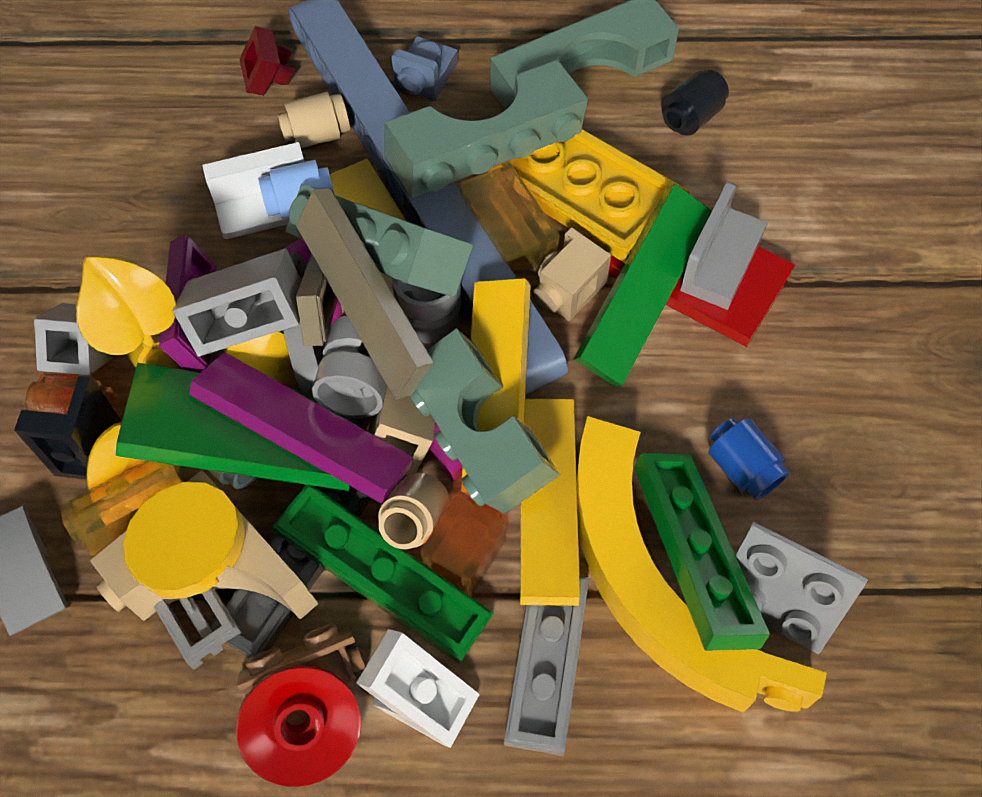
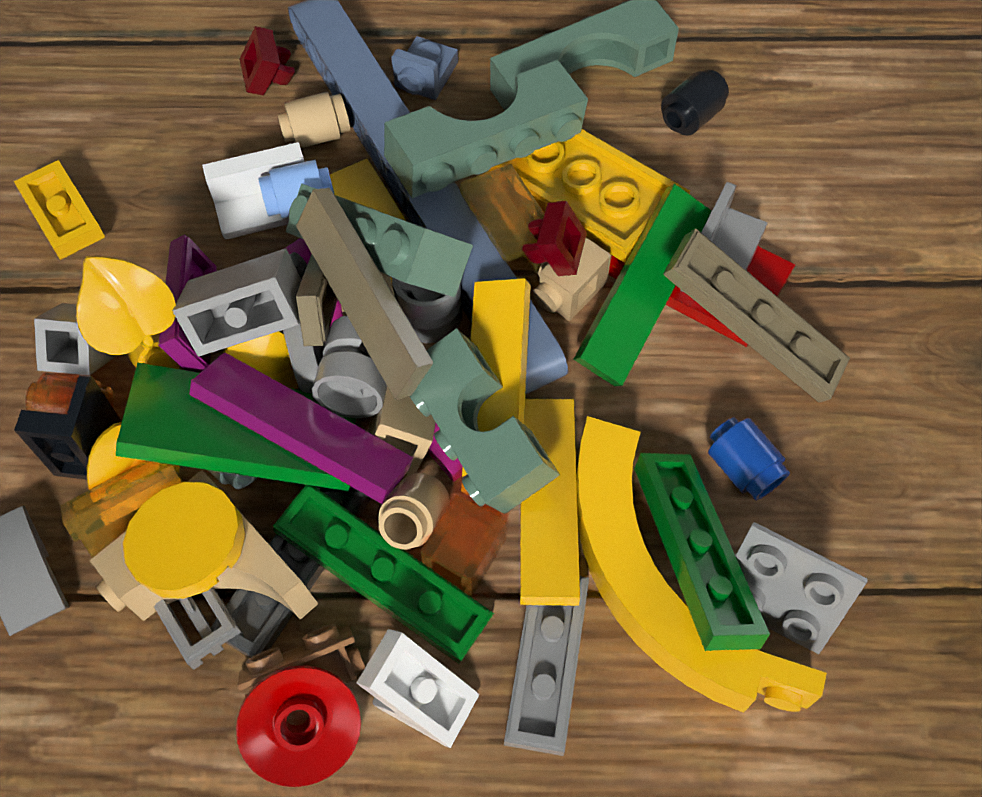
none -> yellow plate [14,160,105,260]
none -> dark red tile [522,201,587,276]
none -> dark tan tile [663,229,850,402]

